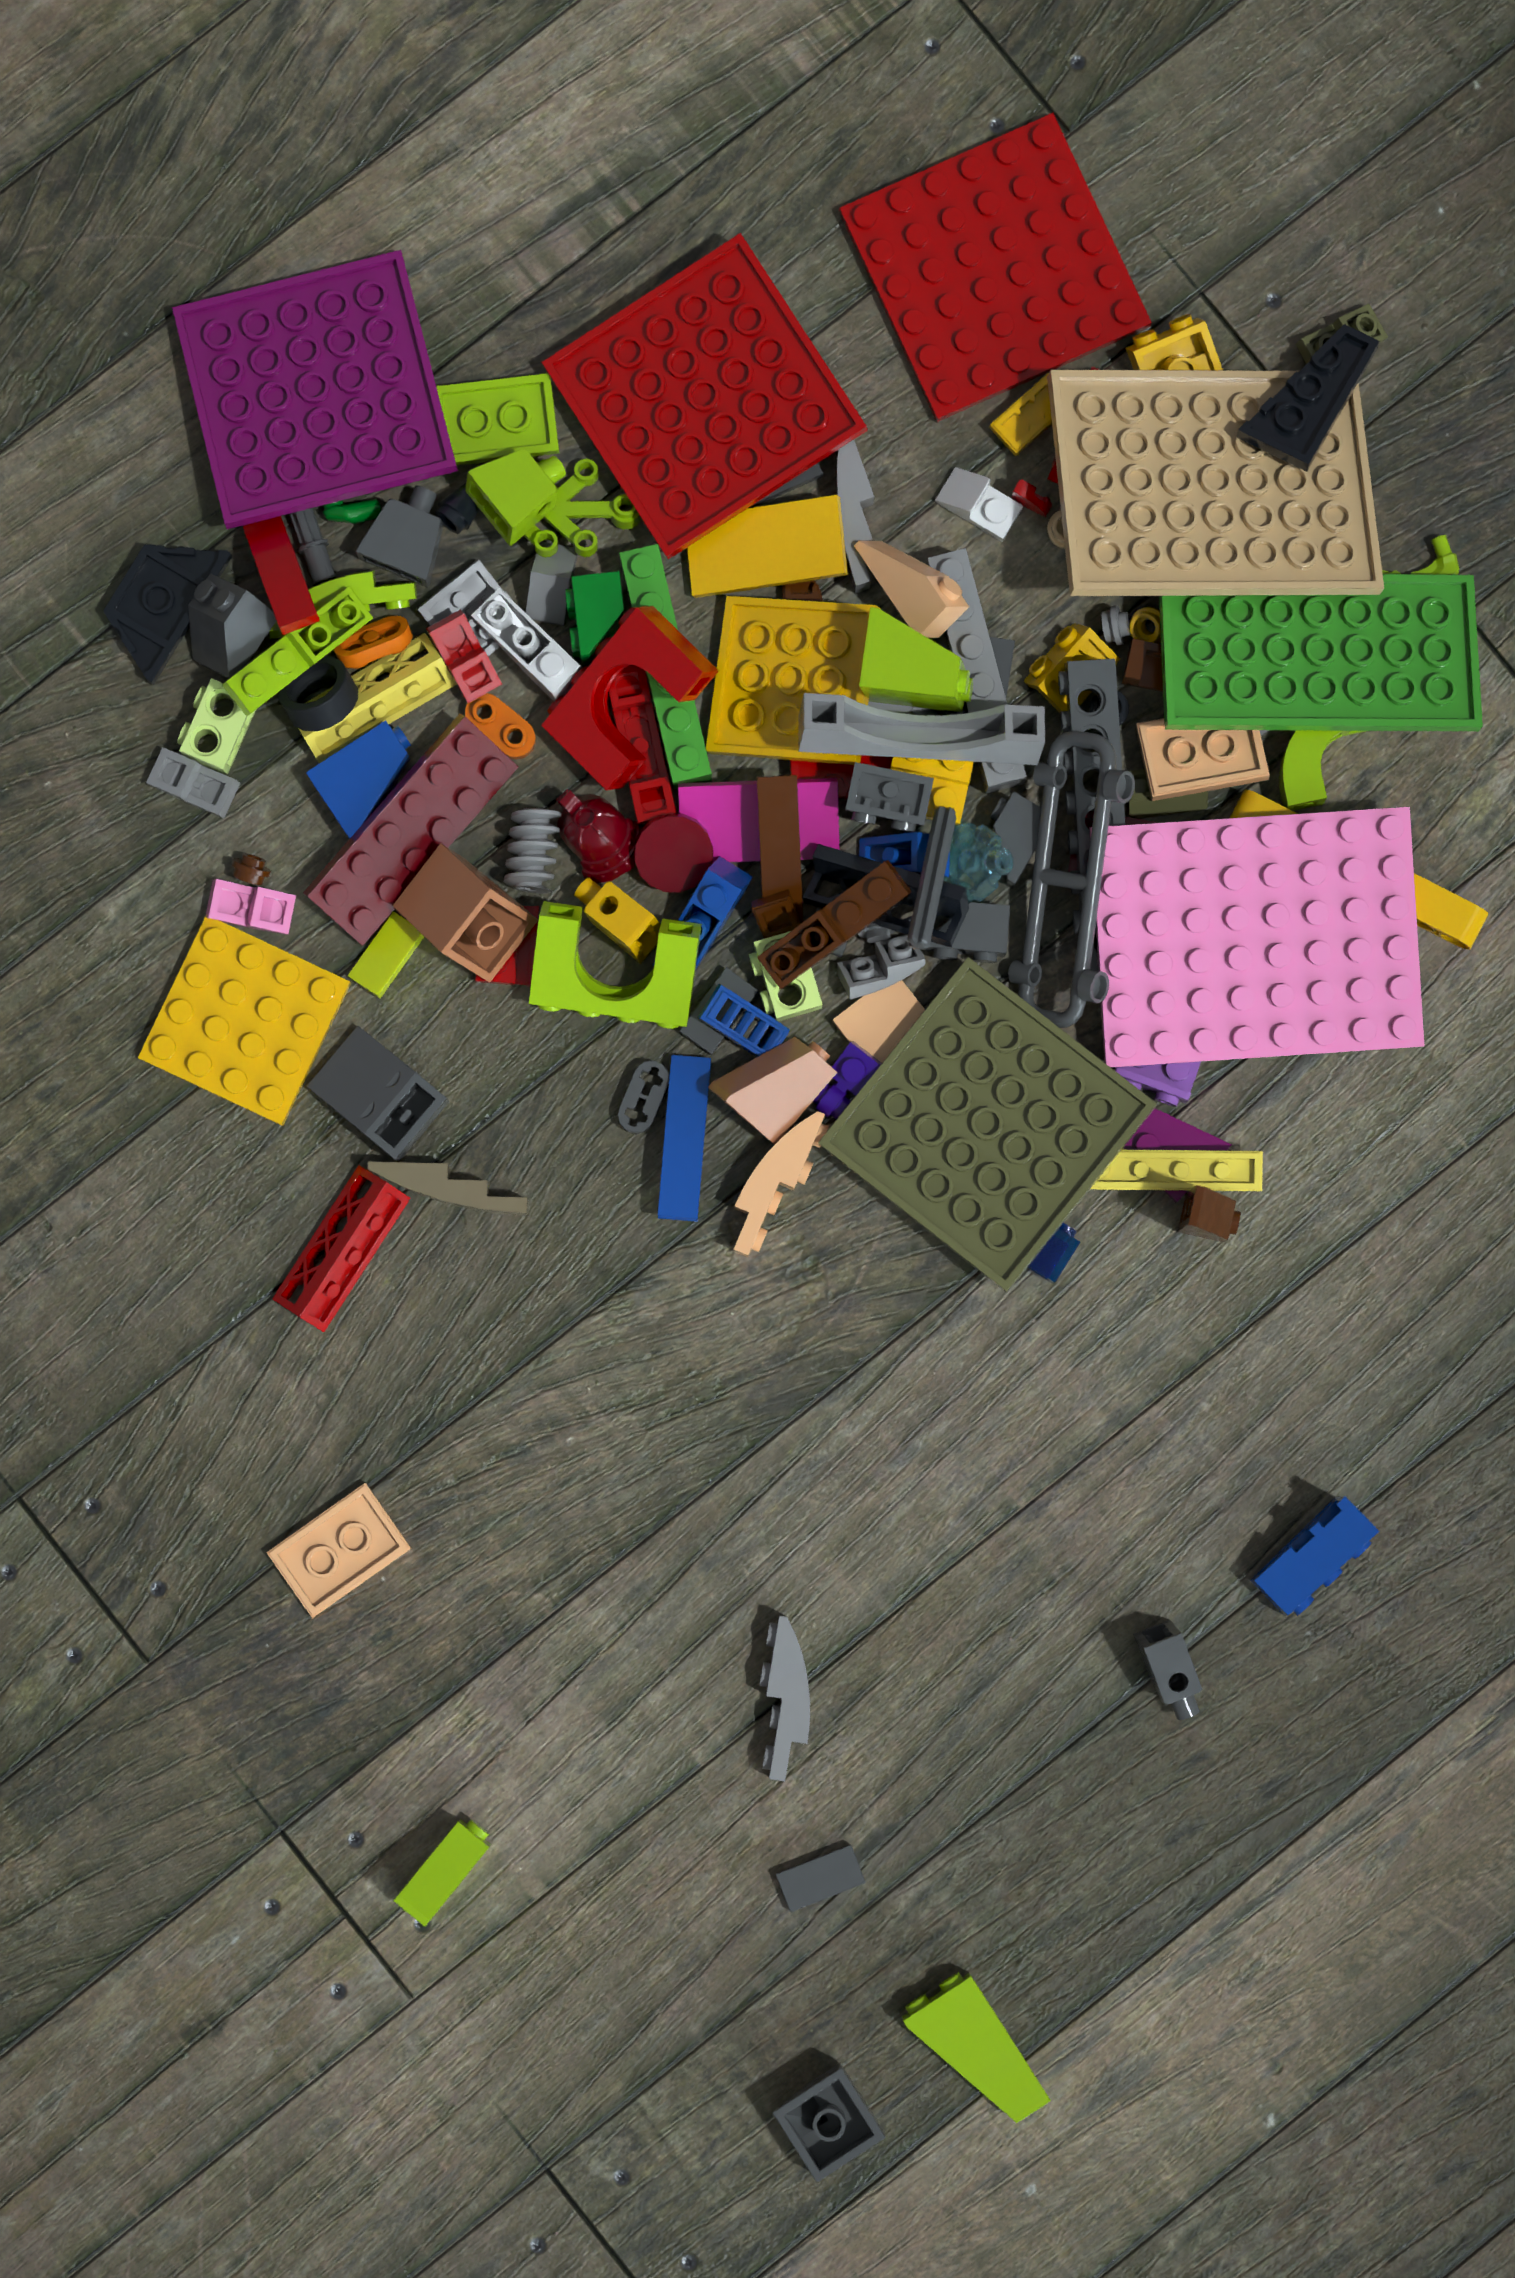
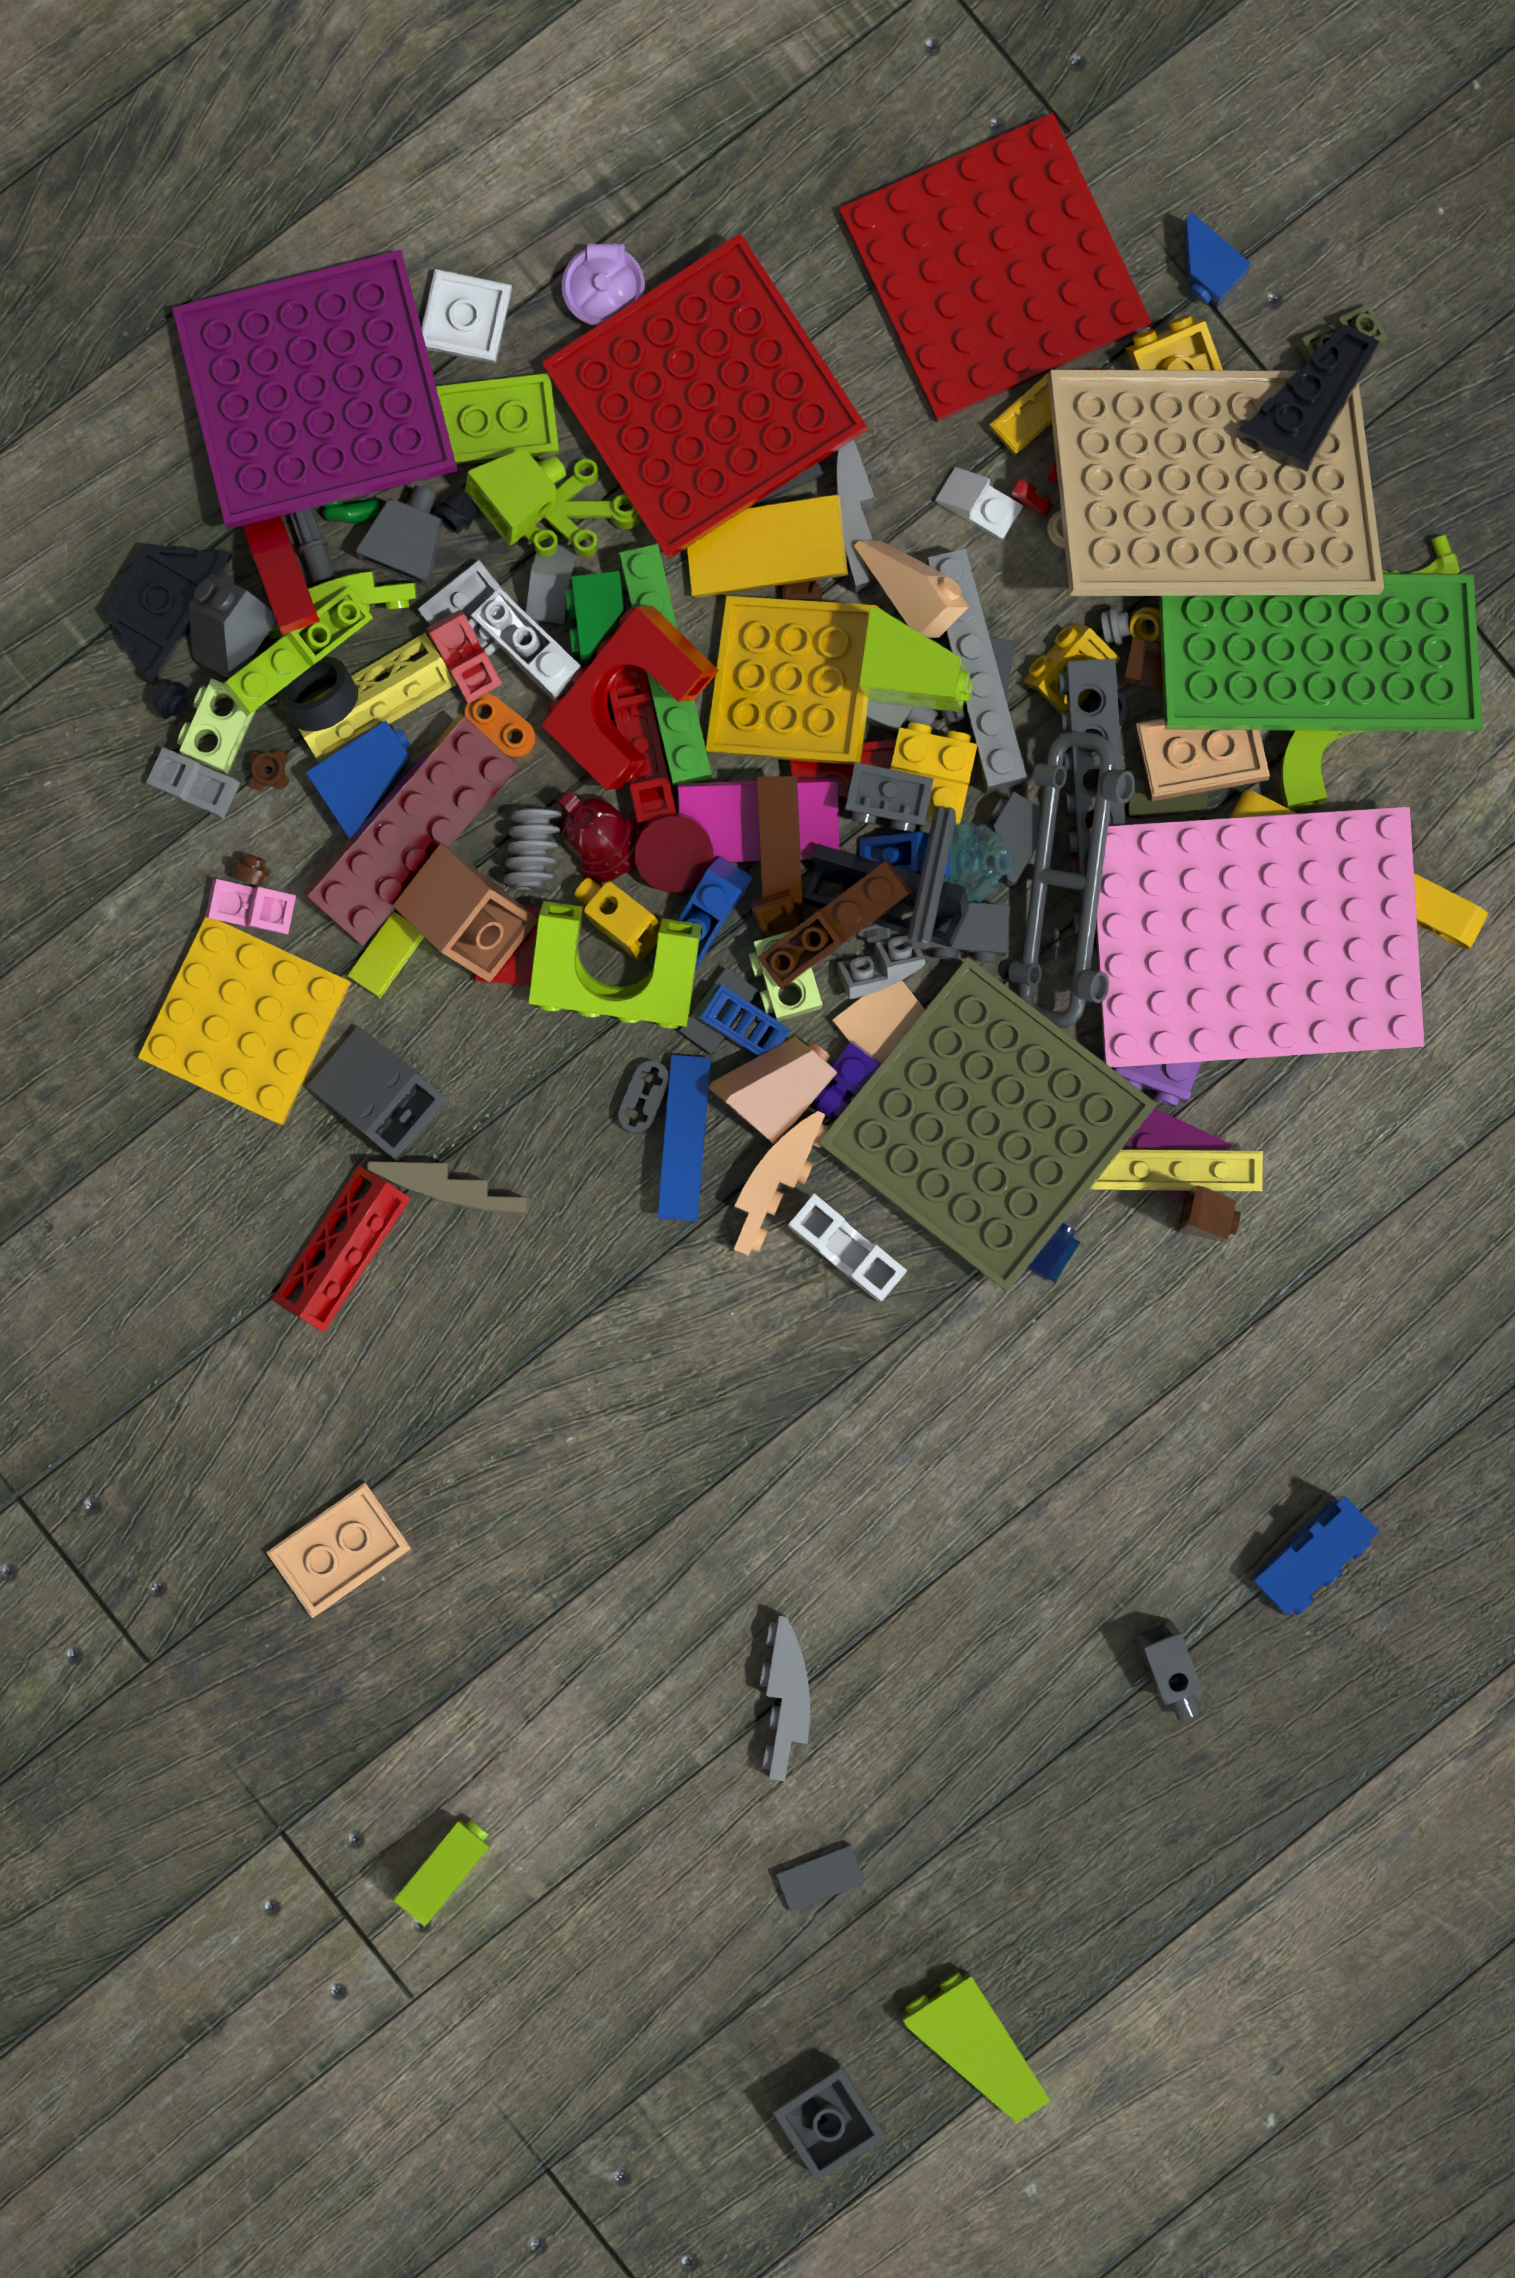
orange plate [334,616,413,669] -> none
light grey arch [798,693,1045,765] -> none
none -> black plate [151,680,188,719]
none -> reddish brown plate [249,750,289,790]
none -> white tile [422,269,512,364]
none -> lavender piece [562,243,645,326]
none -> white arch [788,1194,907,1304]
none -> blue slope [1183,213,1251,308]

